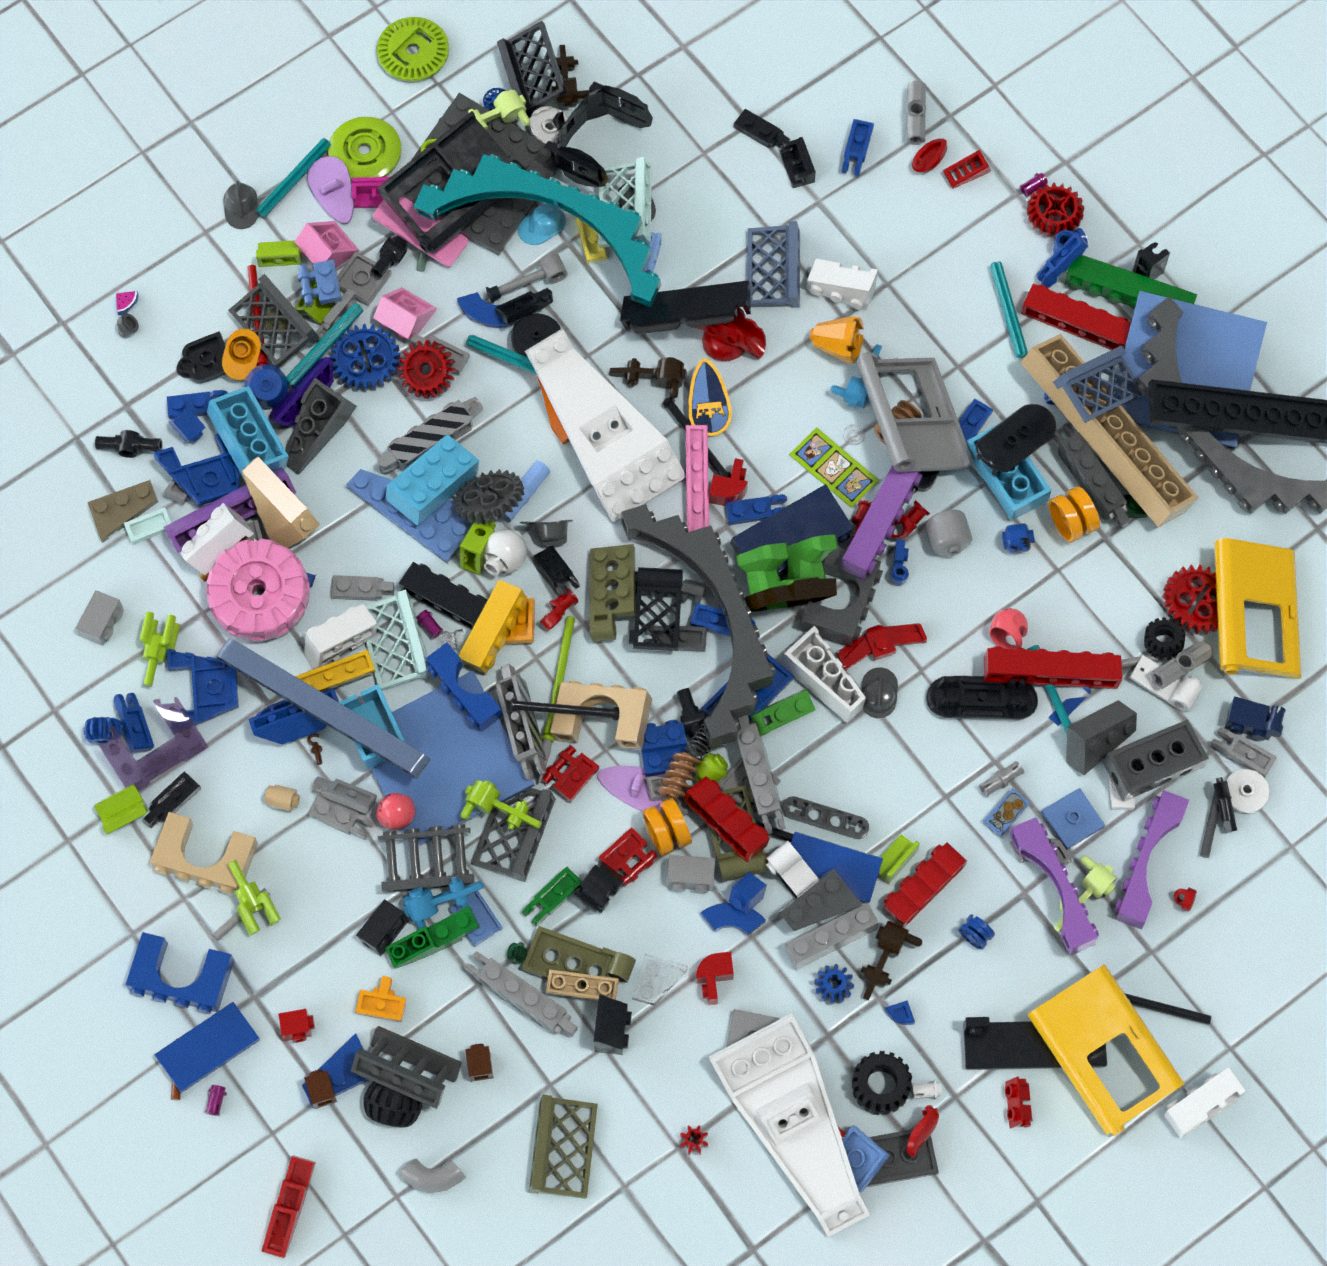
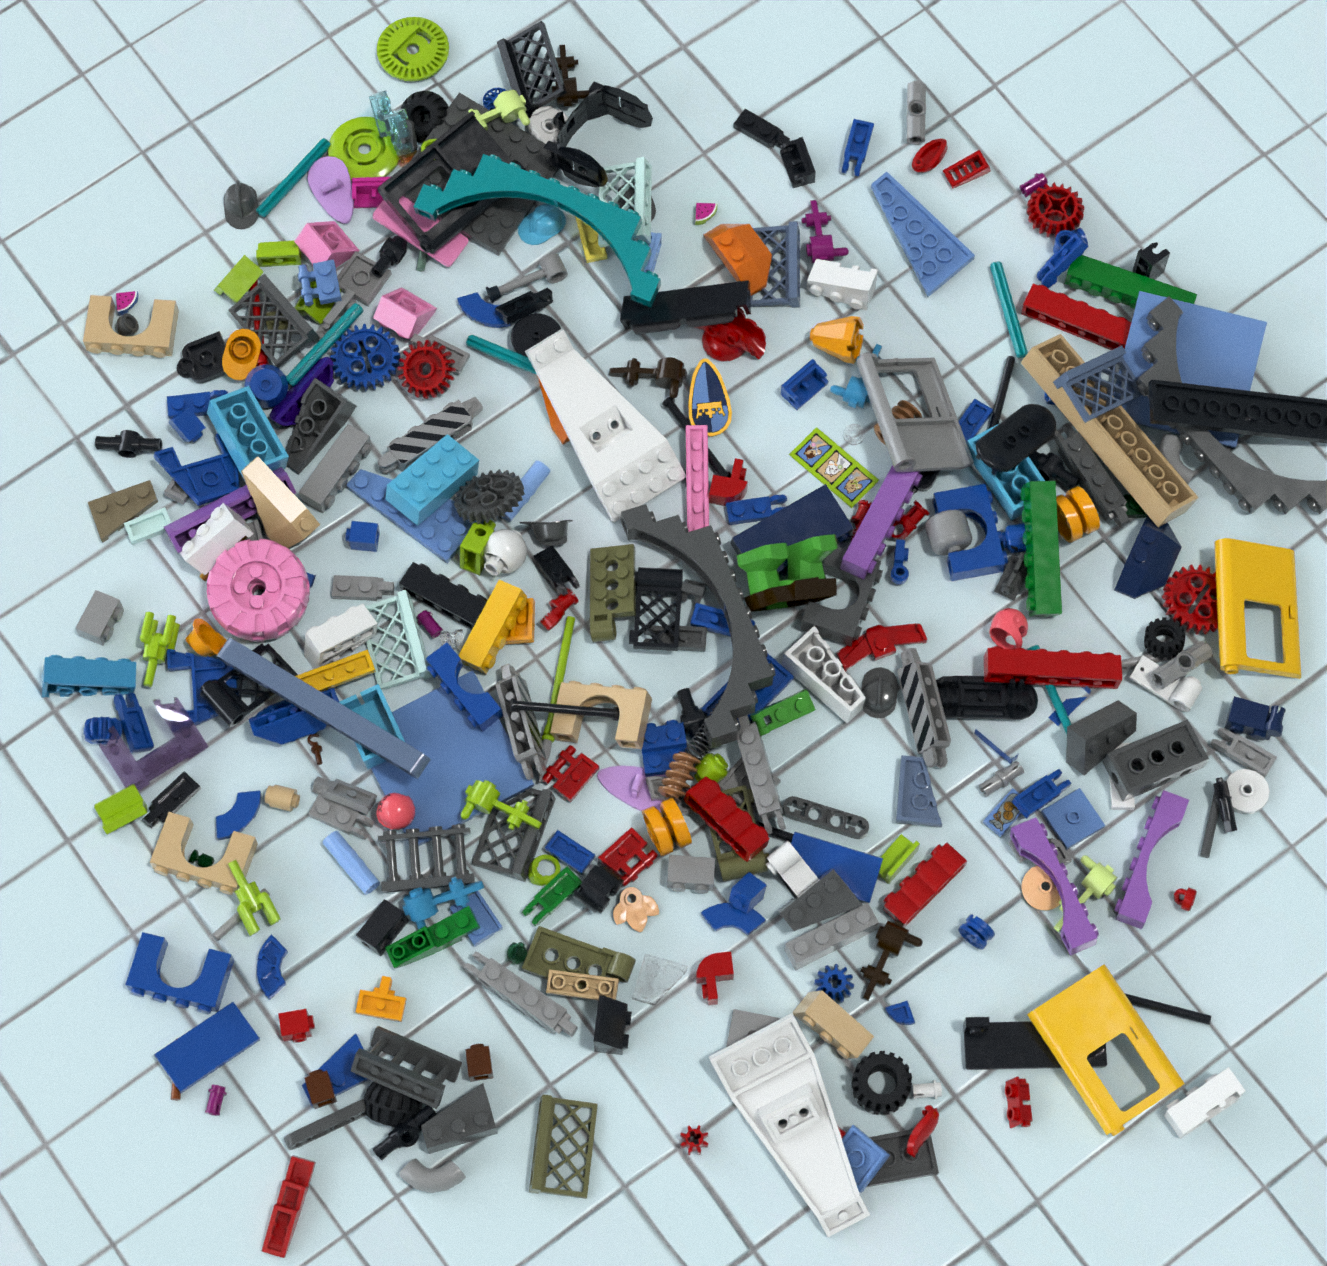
none -> dark azure wedge [41,655,136,698]
none -> tan arch [83,295,179,358]
none -> light orange piece [186,618,227,657]
none -> dark green piece [189,850,214,867]
none -> black piece [200,643,298,728]
none -> lime panel [214,255,263,303]
none -> blue tile [216,791,261,840]
none -> blue tile [257,934,288,1000]
none -> dark grey beam [284,1099,366,1150]
none -> light grey brick [299,424,372,513]
none -> light blue axle [323,831,380,895]
none -> blue brick [346,521,380,552]
none -> clear light blue plate [369,90,418,163]
none -> black pin [373,1105,437,1160]
none -> black wheel [399,91,449,143]
none -> dark grey wedge [421,1083,498,1154]
none -> lime piece [528,854,561,886]
none -> blue plate [545,830,595,875]
none -> light nougat plate [613,887,659,932]
none -> dark pink tile [695,203,717,225]
none -> orange wedge [703,224,772,296]
none -> blue hinge [781,359,829,410]
none -> tan wedge [792,990,874,1059]
none -> magenta piece [801,200,849,263]
none -> medium blue wing [871,172,975,297]
none -> sand blue wing [896,755,942,827]
none -> light grey hinge [897,648,951,768]
none -> blue arch [932,484,1008,581]
none -> blue piece [974,729,1019,764]
none -> black bar [988,356,1015,429]
none -> dark grey hinge [994,553,1027,601]
none -> blue hinge [1012,769,1072,819]
none -> green brick [1021,481,1062,617]
none -> light nougat dish [1021,866,1061,911]
none -> black pin [1029,451,1080,489]
none -> dark blue wedge [1114,515,1182,599]
none -> light grey cylinder [1159,434,1195,484]

